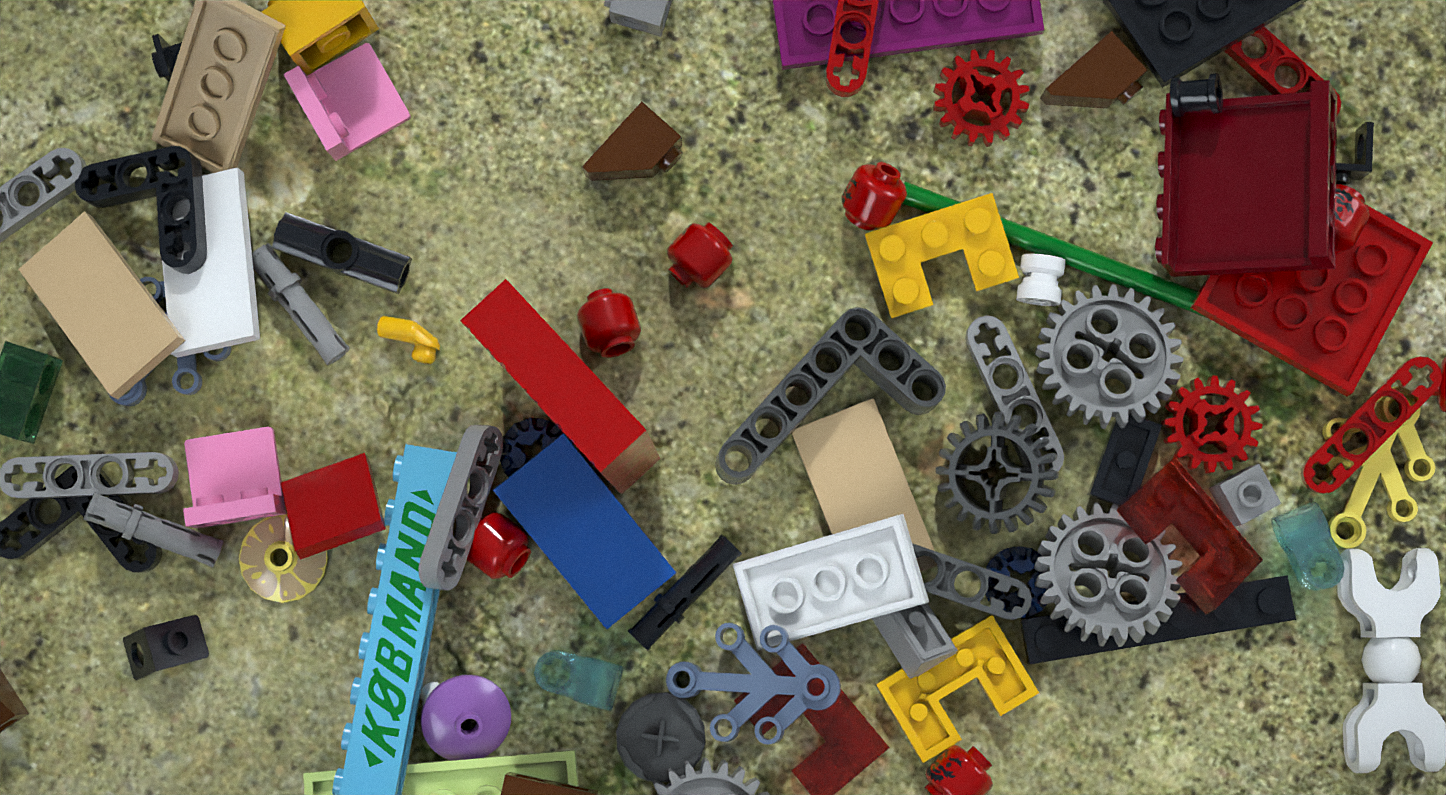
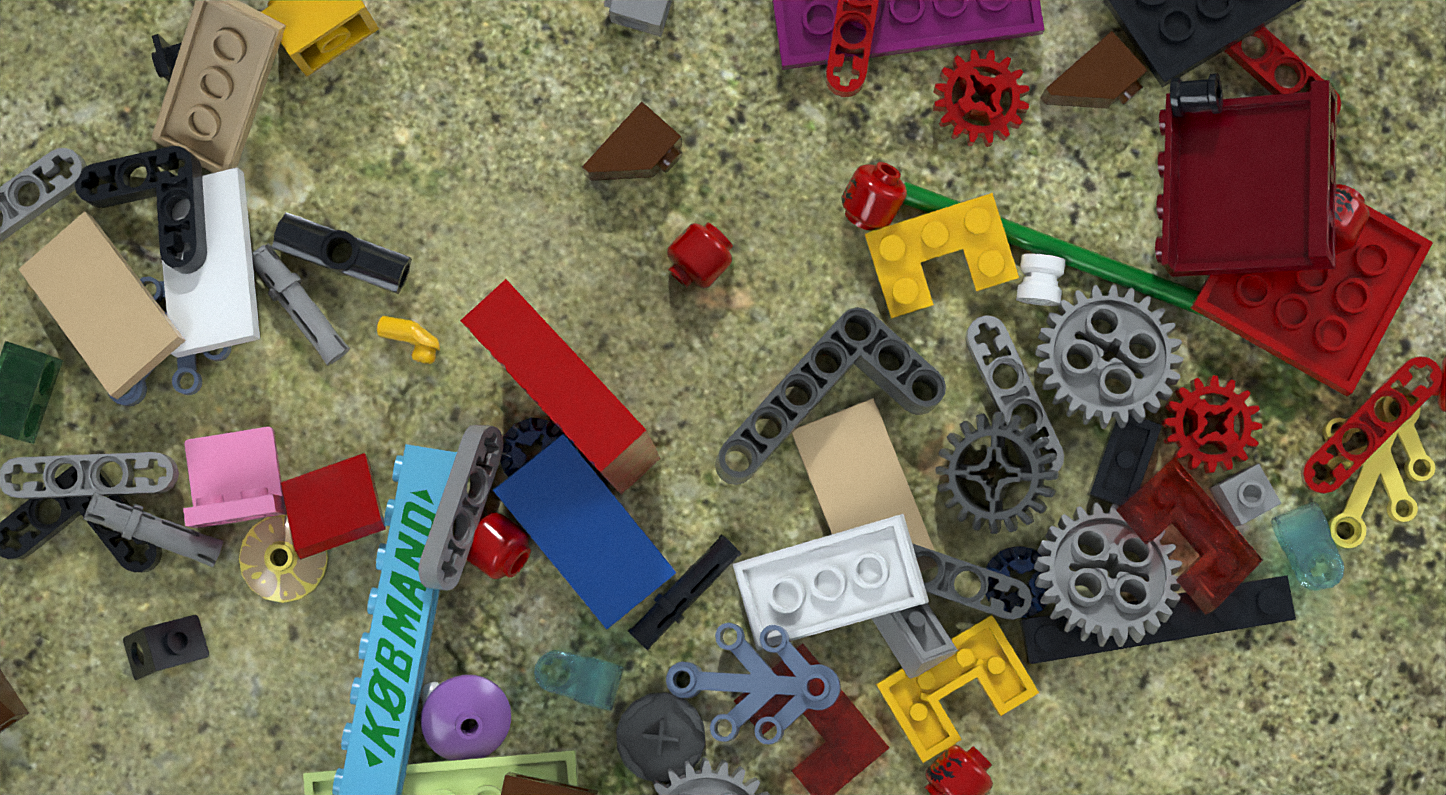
bright pink bracket [283,43,411,161] -> none
red head [577,288,641,358] -> none
black bracket [1336,122,1374,185] -> none
white piece [1337,548,1446,773] -> none

